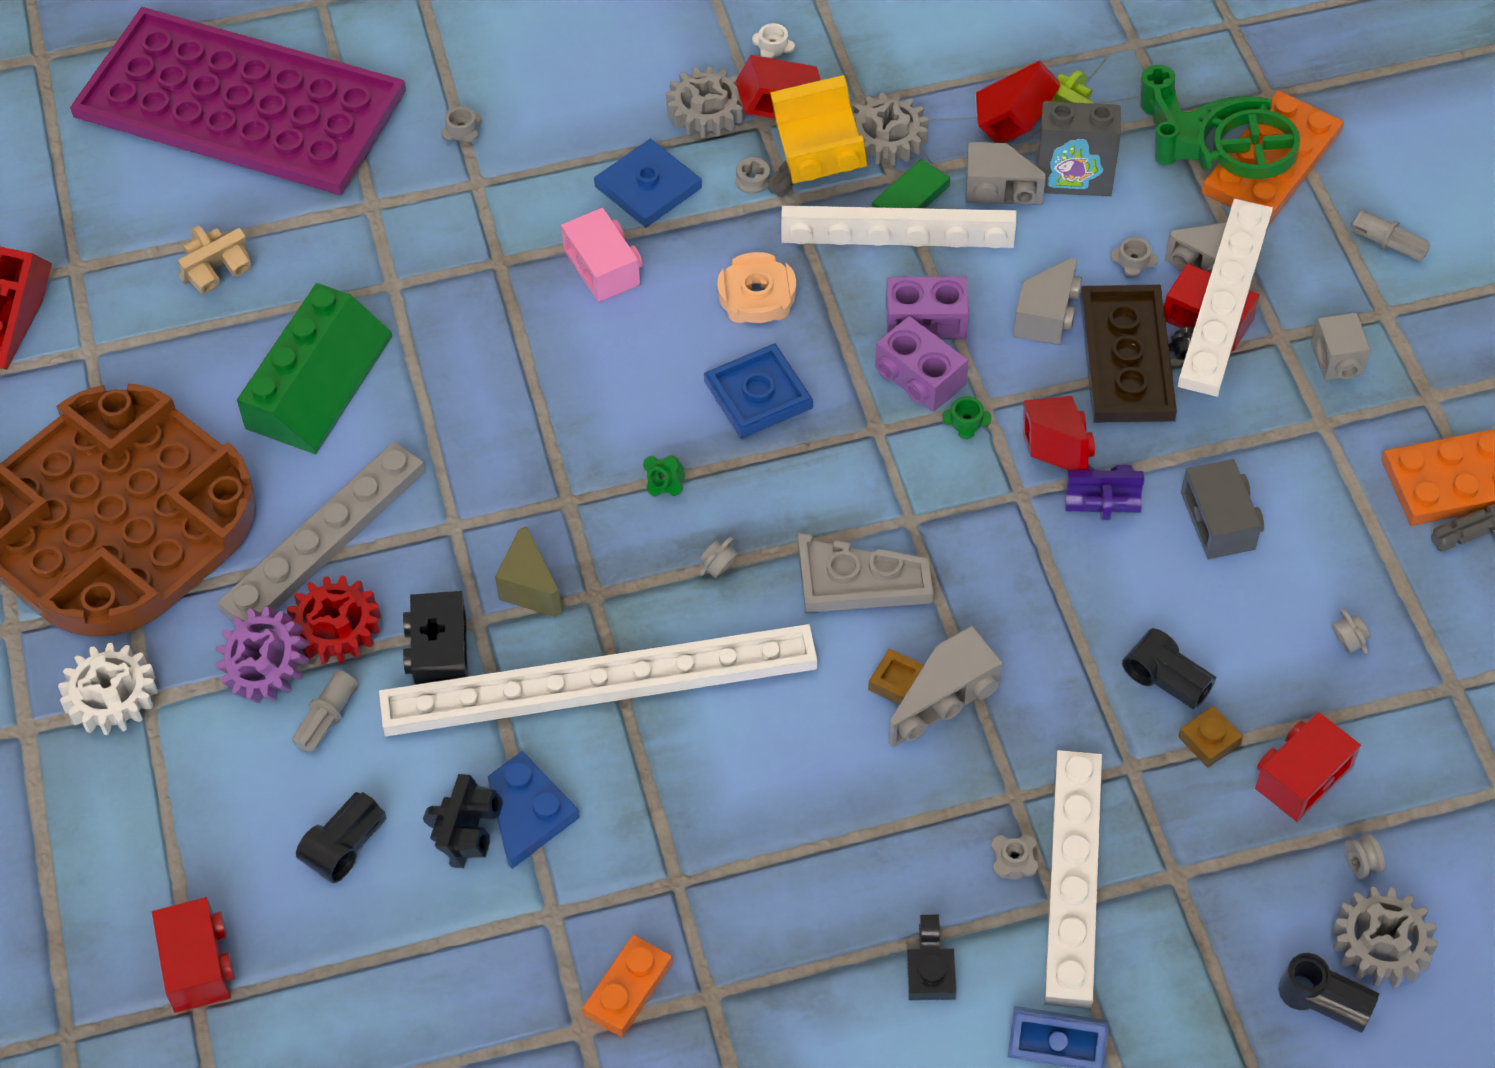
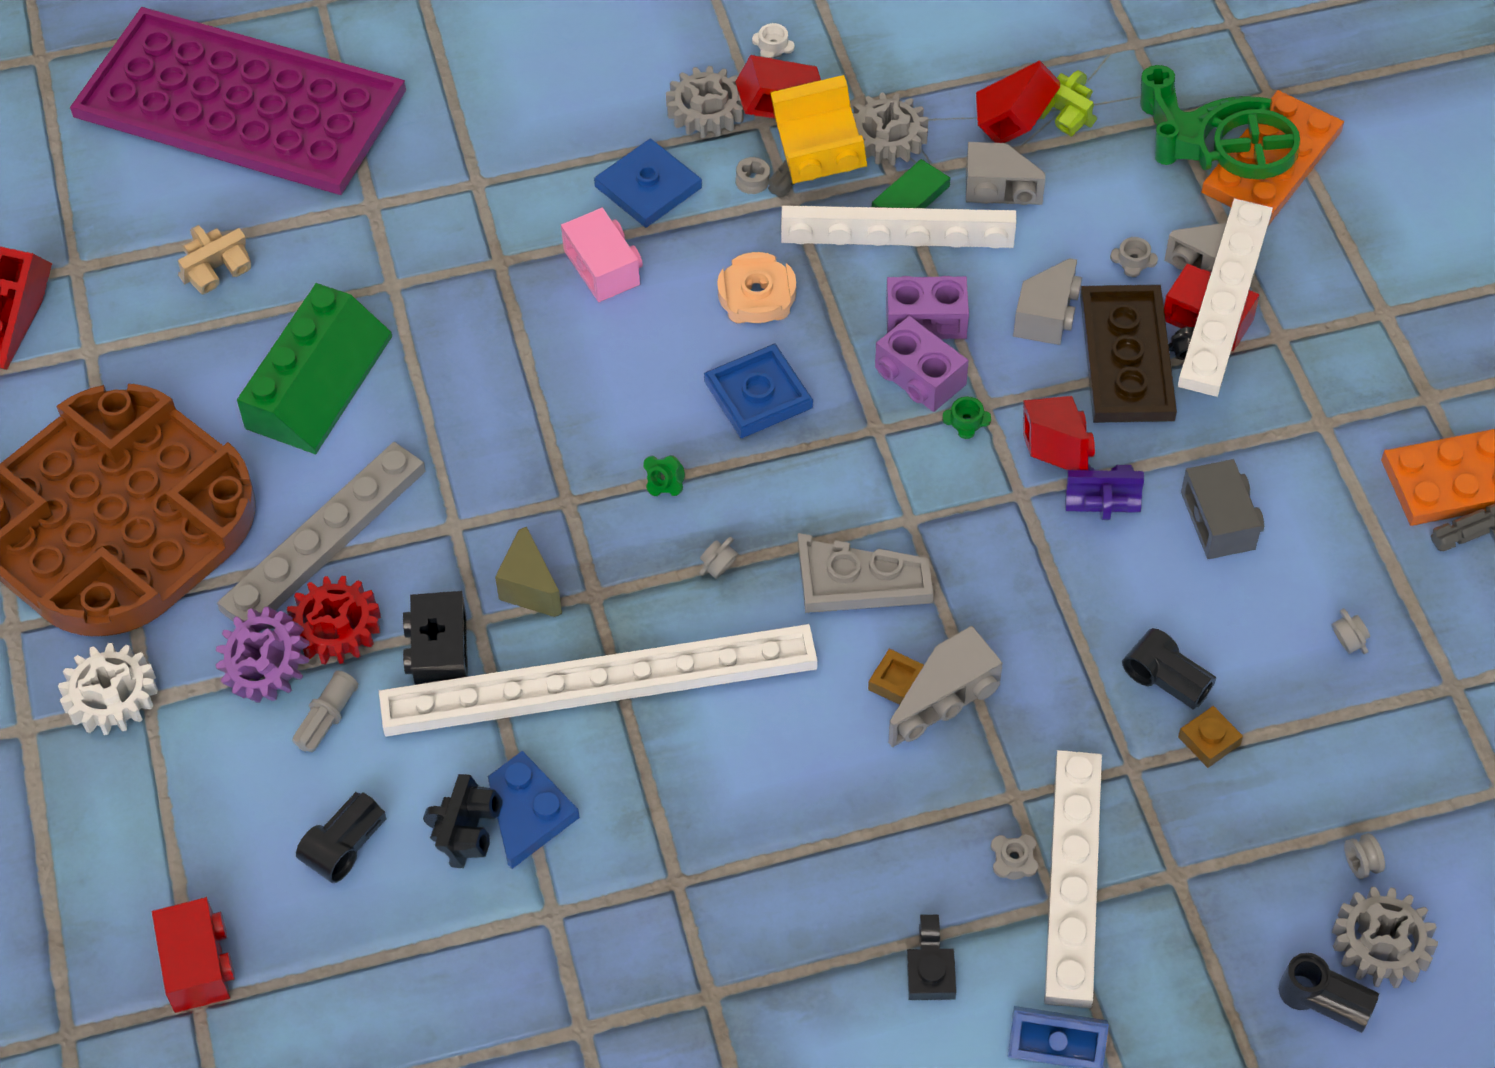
light grey plate [441,106,482,142] -> none
orange plate [582,934,673,1038] -> none
dark grey panel [1035,101,1121,197] -> none
red brick [1255,712,1361,822] -> none
light grey brick [1311,313,1371,381] -> none
light grey axle [1351,209,1430,261] -> none

